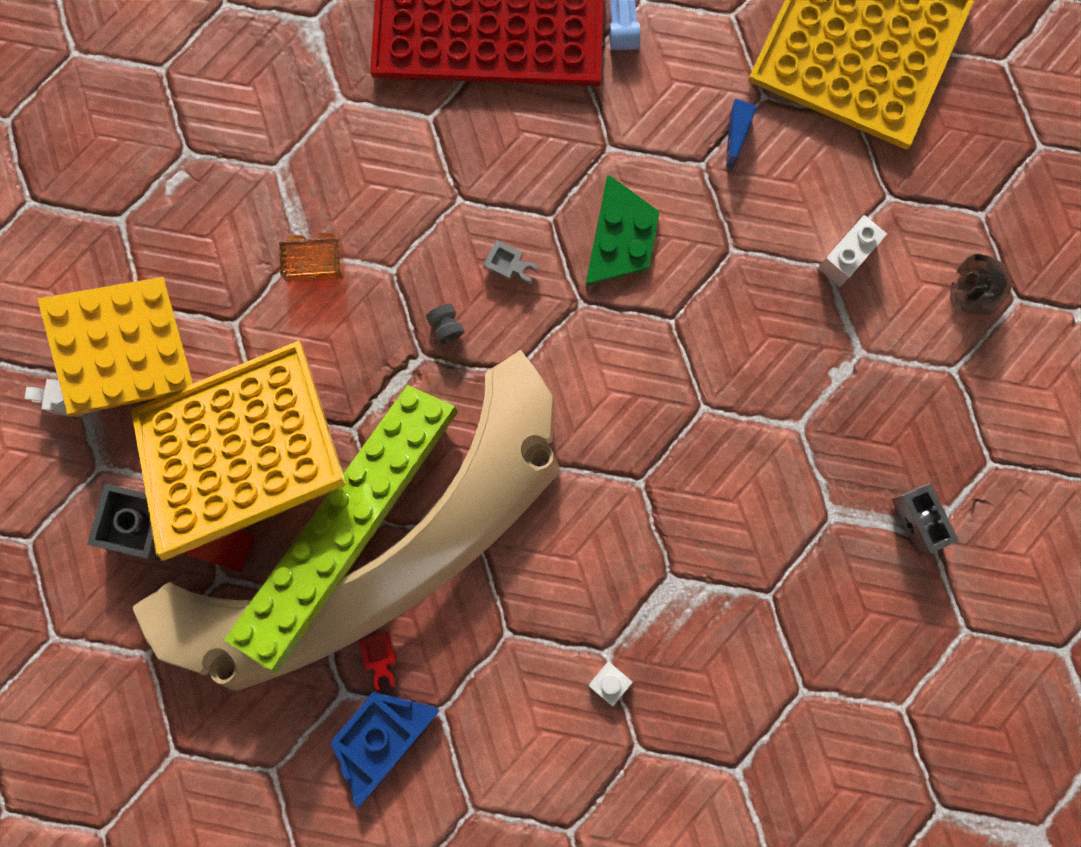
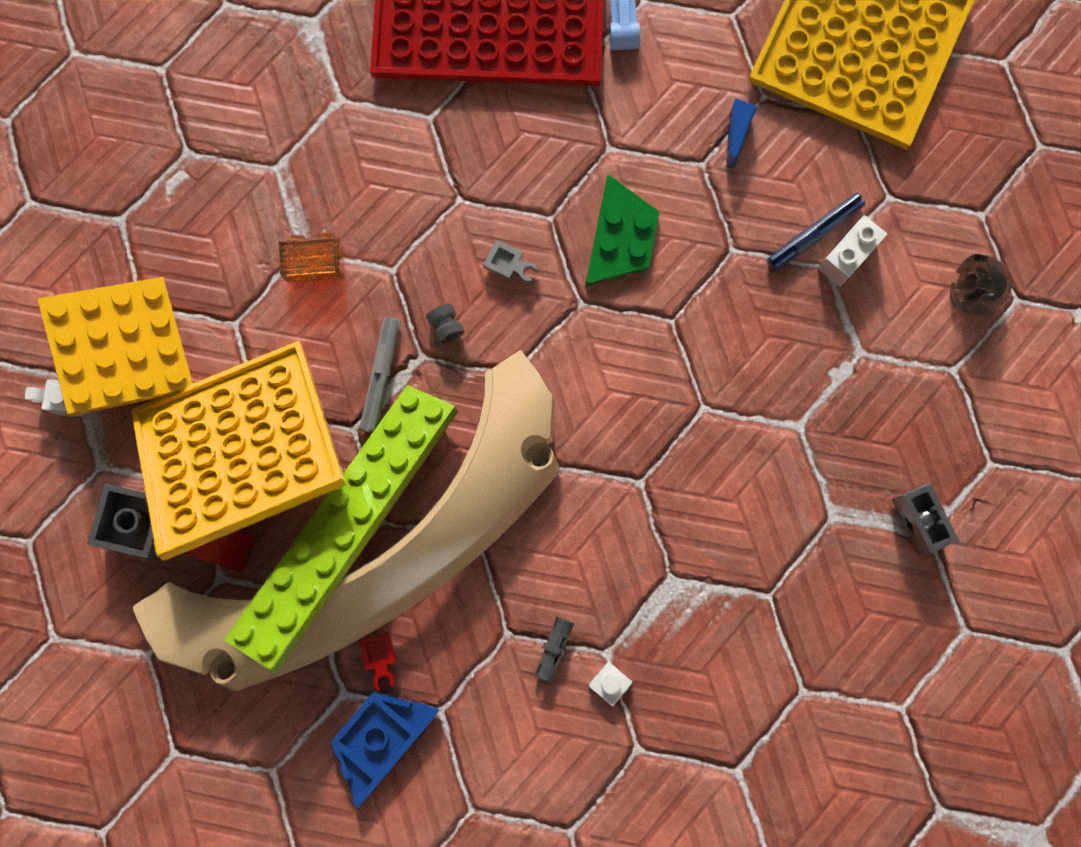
none -> light grey axle [360,317,400,434]
none -> dark grey pin [534,616,575,683]
none -> dark blue axle [767,193,865,271]

